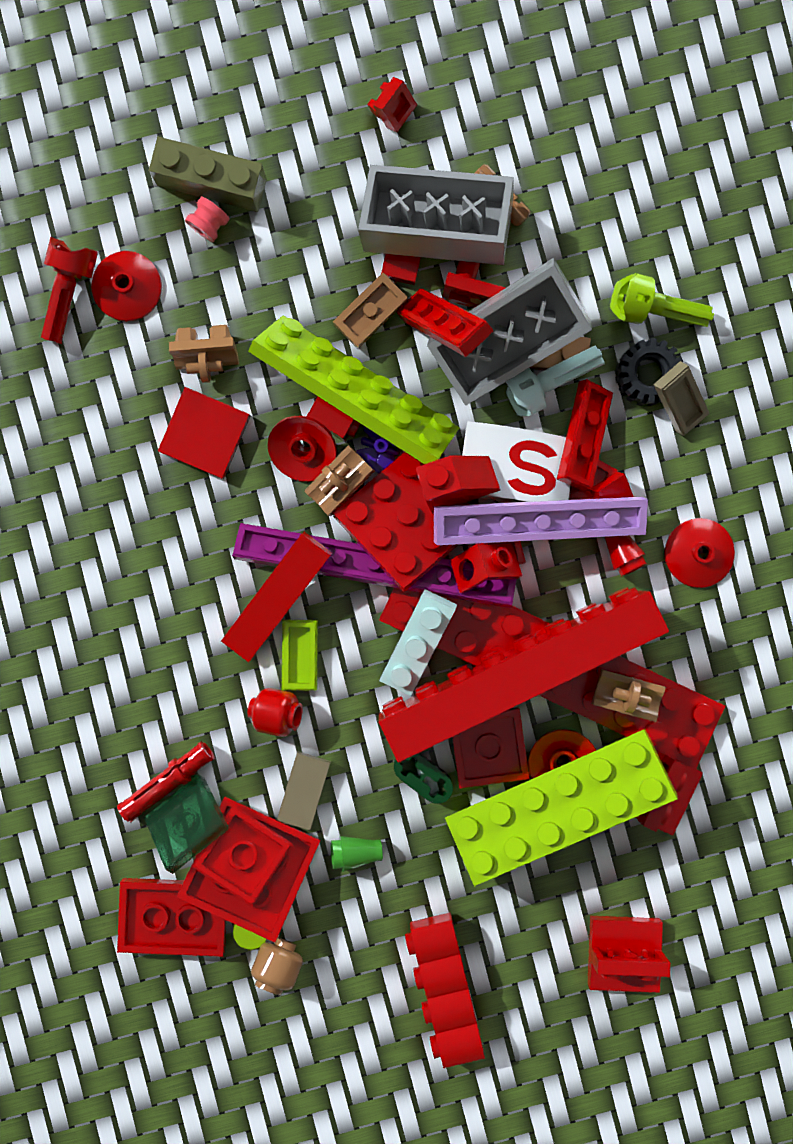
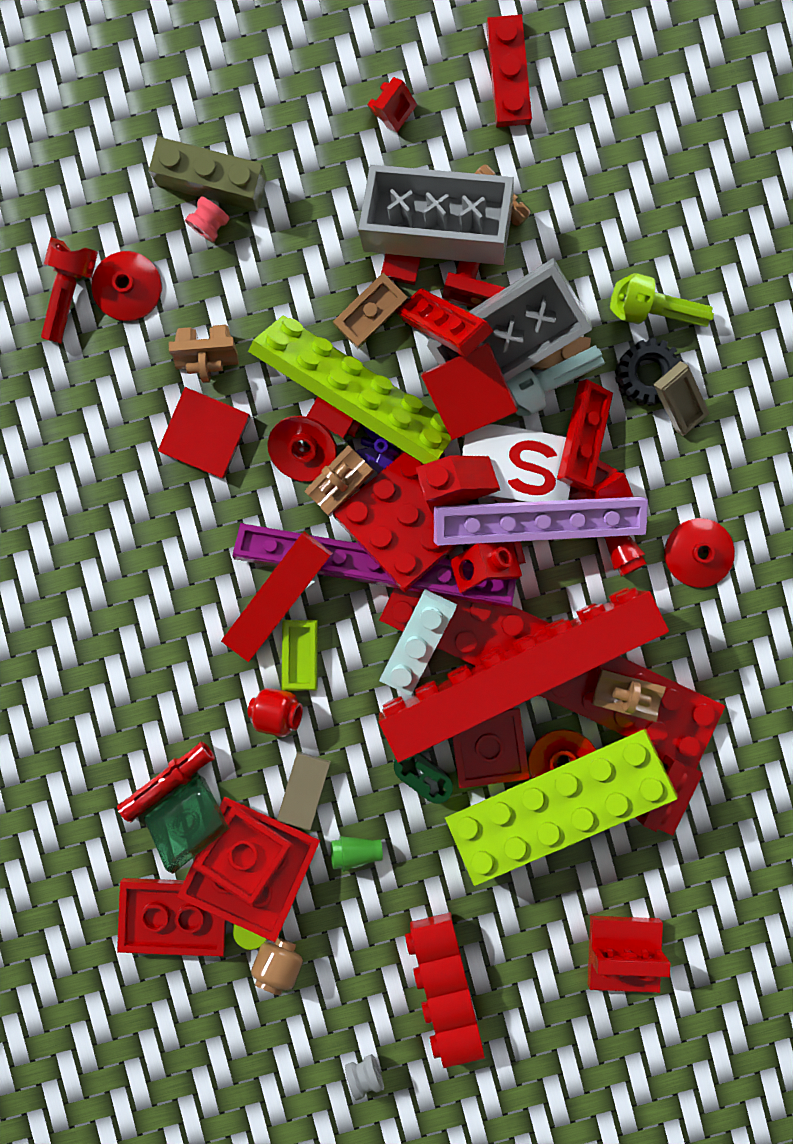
none -> light grey wheel [345,1054,384,1101]
none -> red tile [421,342,518,440]
none -> red plate [486,14,532,128]

